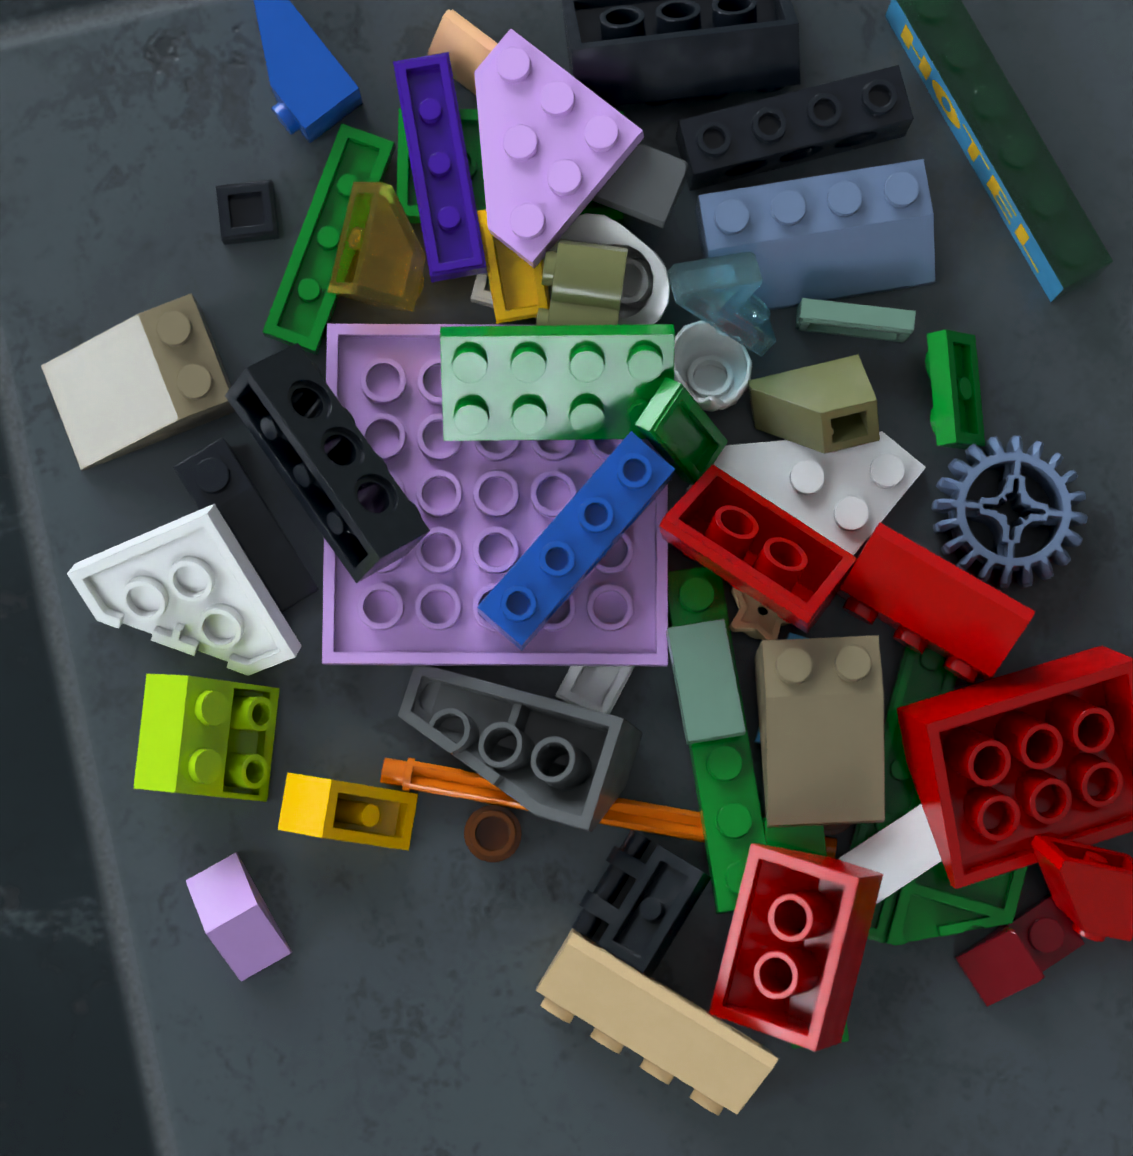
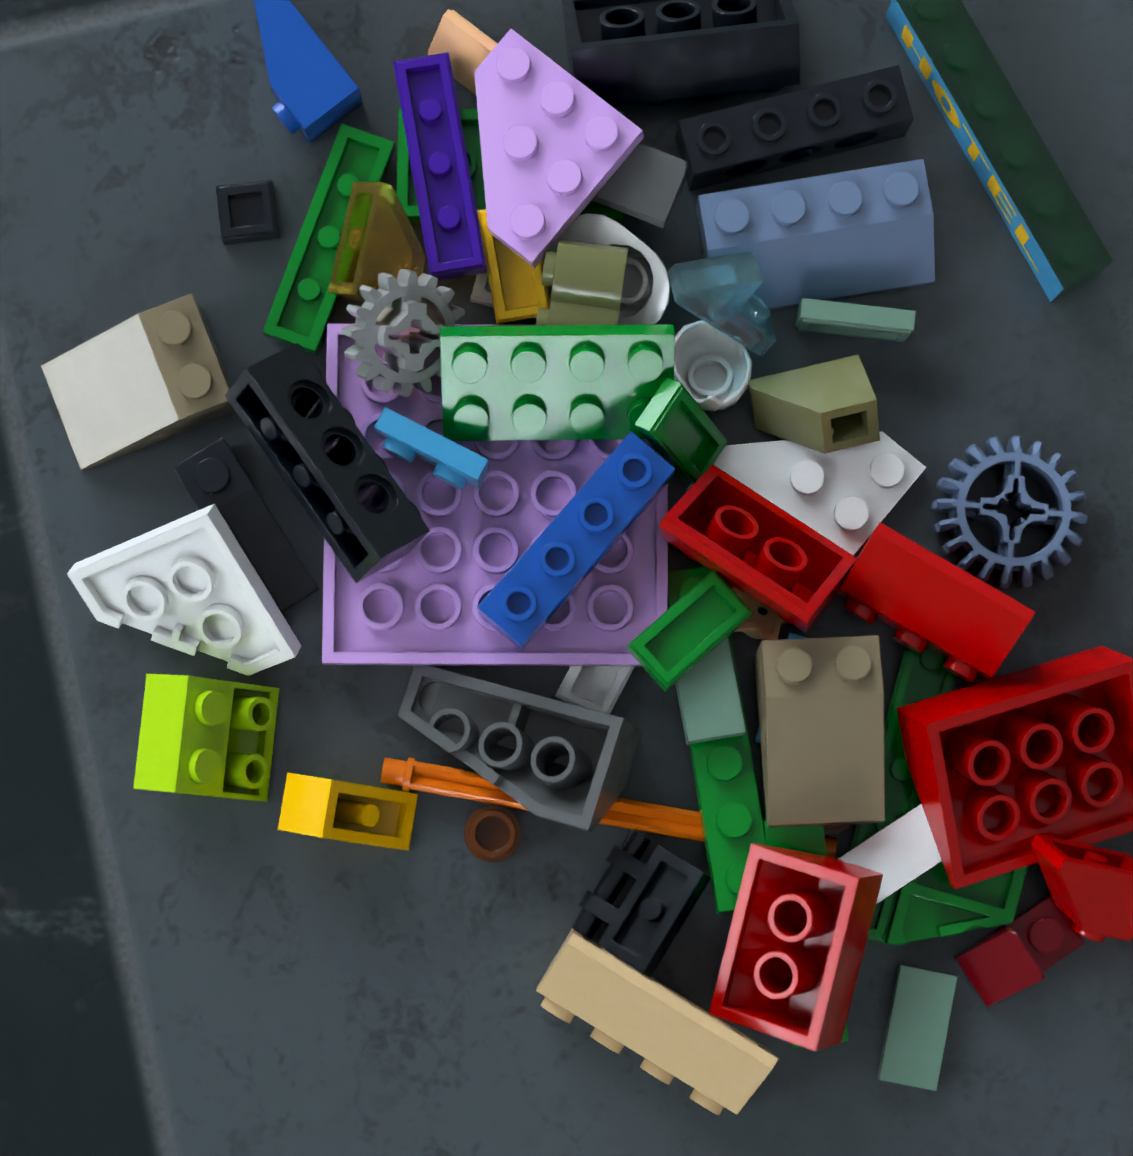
lavender slope [186,852,293,981] -> none
green plate [925,329,985,450] -> none
none -> light grey gear [341,269,465,397]
none -> dark azure plate [374,407,490,490]
none -> green tile [626,570,753,692]
none -> sand green tile [877,964,958,1091]

